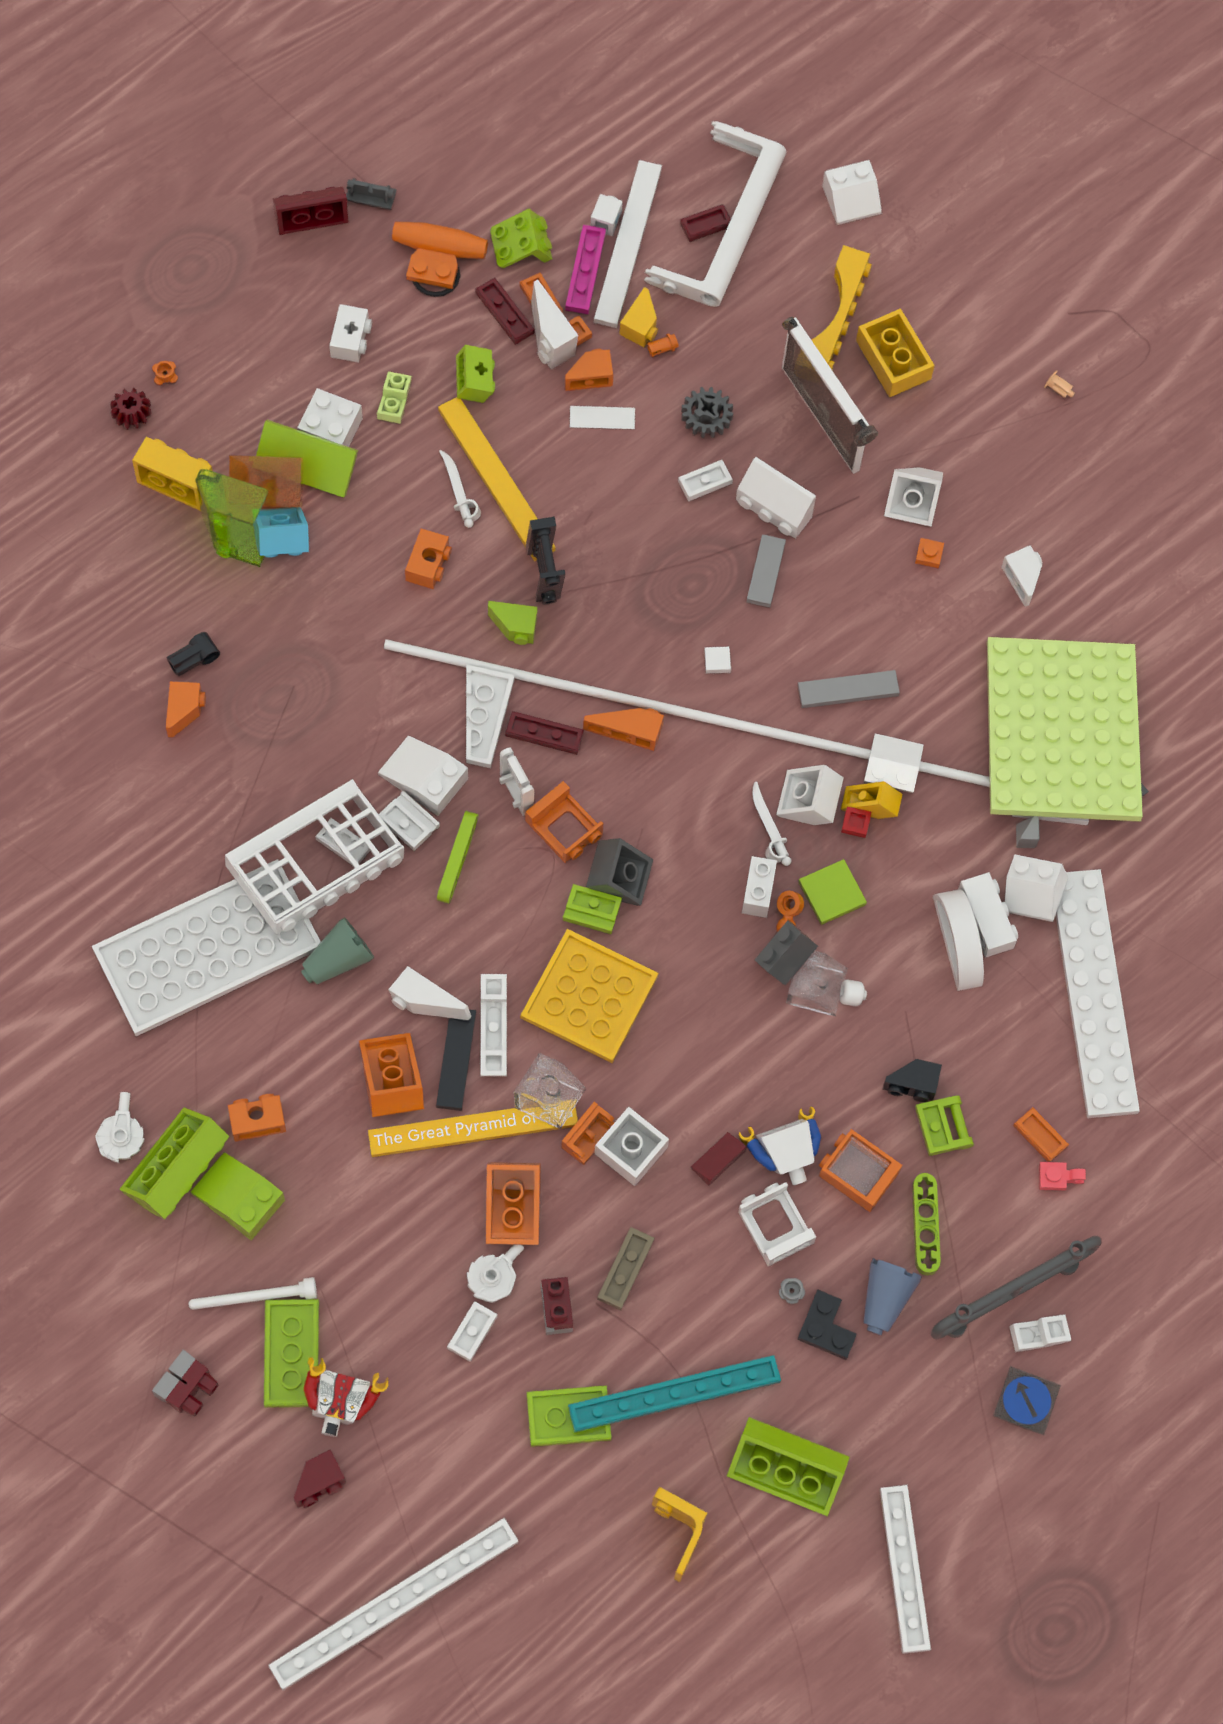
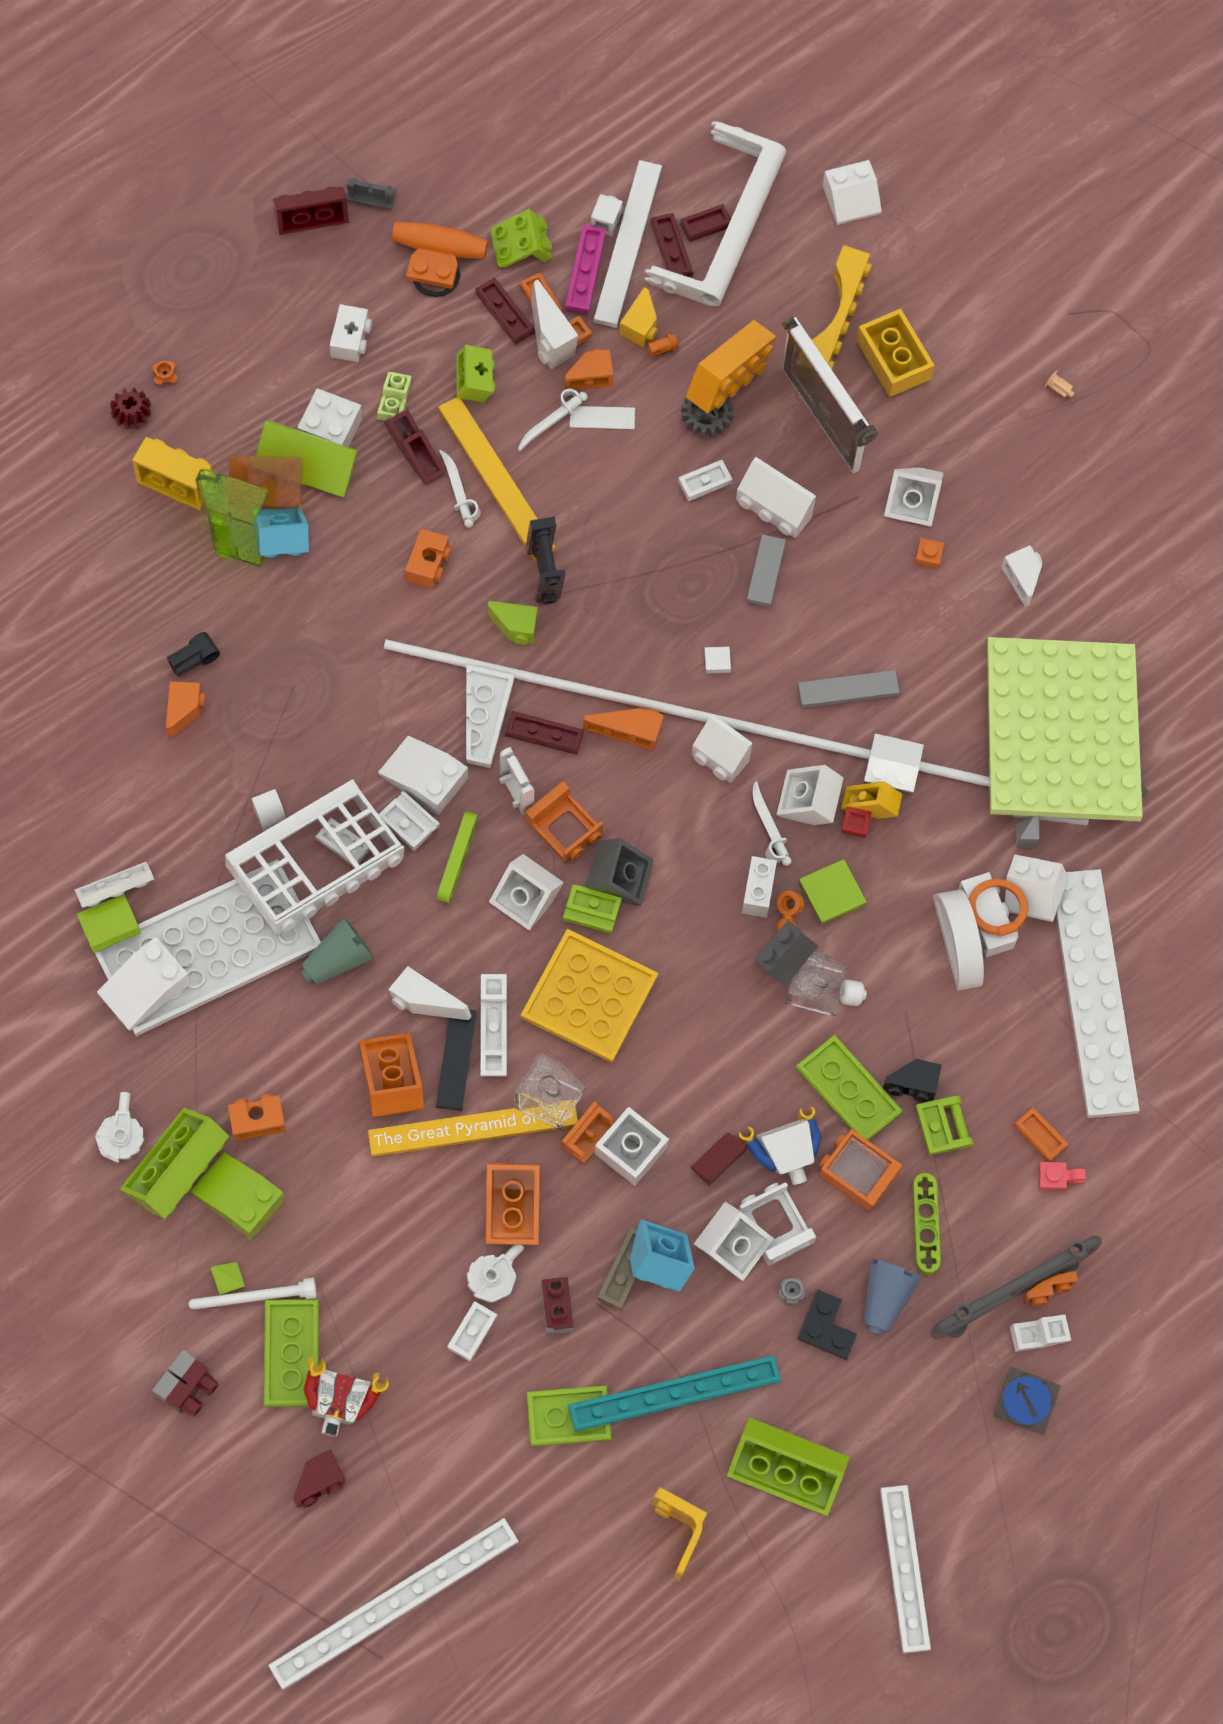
none -> white plate [75,862,154,908]
none -> lime tile [77,894,141,953]
none -> white slope [97,937,191,1031]
none -> lime slope [211,1262,245,1295]
none -> white brick [252,789,286,831]
none -> dark red slope [383,409,446,484]
none -> white slope [489,854,564,931]
none -> white sword [518,389,588,452]
none -> medium azure slope [630,1219,695,1292]
none -> dark red tile [651,213,693,277]
none -> light orange brick [686,320,776,414]
none -> white slope [691,714,752,783]
none -> white slope [694,1202,774,1281]
none -> lime tile [795,1035,903,1141]
none -> orange piece [968,879,1028,937]
none -> orange slope [1023,1271,1078,1307]

